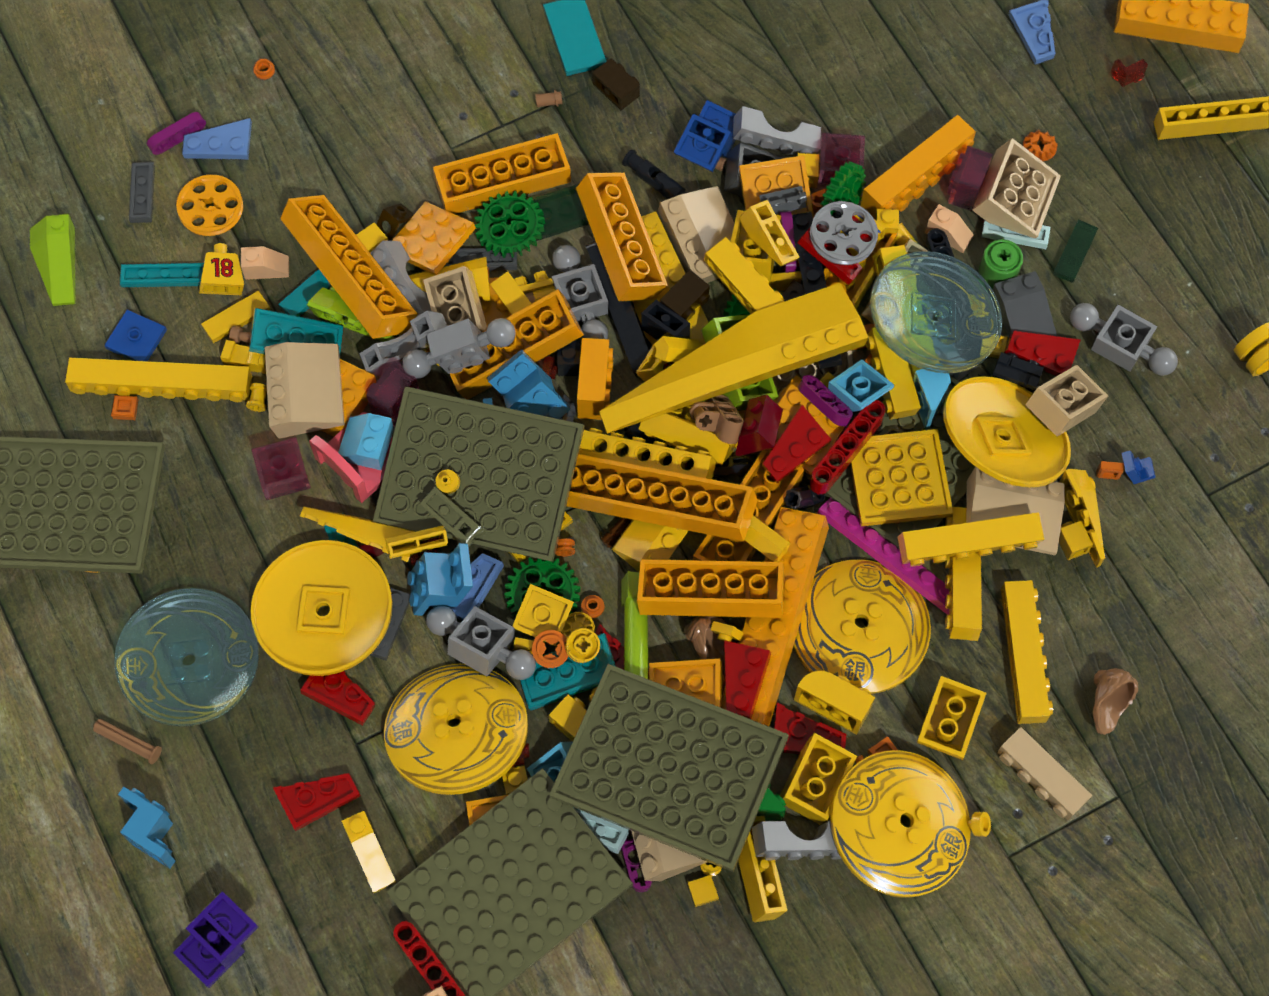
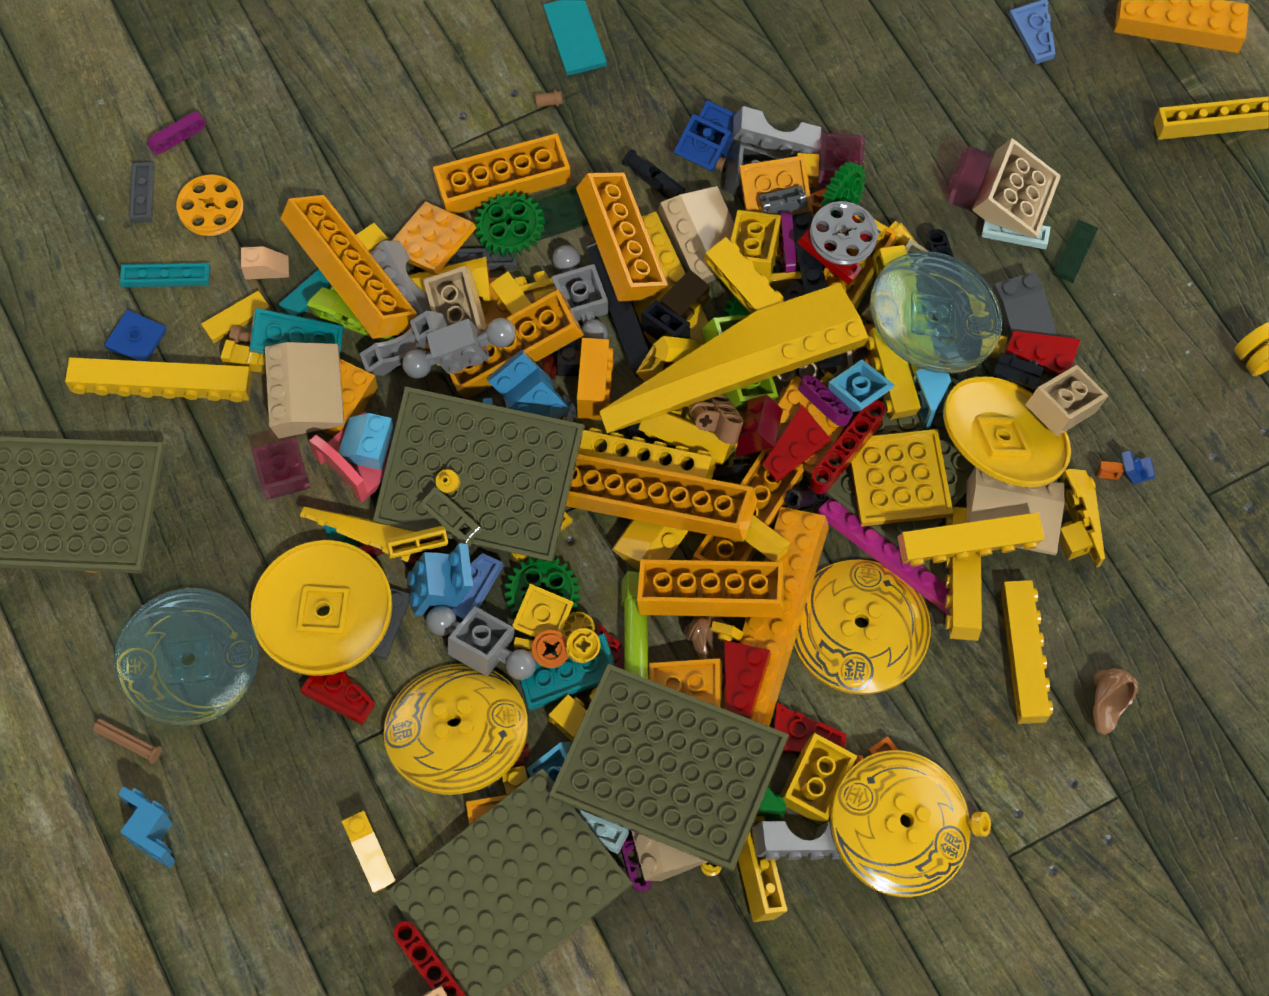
lime wedge [30,214,75,306] -> none
orange tile [111,395,139,420] -> none
dark purple bracket [173,891,258,988] -> none
medium blue wing [182,118,252,159] -> none
yellow torso [199,243,244,295] -> none
yellow bush [246,383,267,412] -> none
orange plate [253,59,275,80] -> none
red wing [272,773,361,831] -> none
clear pink brick [366,361,419,427] -> none
dark brown bracket [376,204,414,241] -> none
orange bush [555,538,575,557] -> none
orange plate [581,595,605,618] -> none
dark brown brick [592,58,640,111] -> none
reddish brown axle [601,518,632,548] -> none
yellow tile [687,875,719,907] -> none
yellow slope [739,200,800,266] -> none
yellow brick [794,671,875,735] -> none
light orange brick [860,115,976,220] -> none
yellow plate [876,209,899,233] -> none
yellow brick [917,676,986,760] -> none
light nougat slope [925,204,974,253] -> none
bright green piece [978,239,1023,290] -> none
tan brick [997,727,1093,821] -> none
orange gear [1023,130,1058,161] -> none
light grey brick [1070,303,1178,376] -> none
clear red bracket [1111,59,1148,87] -> none

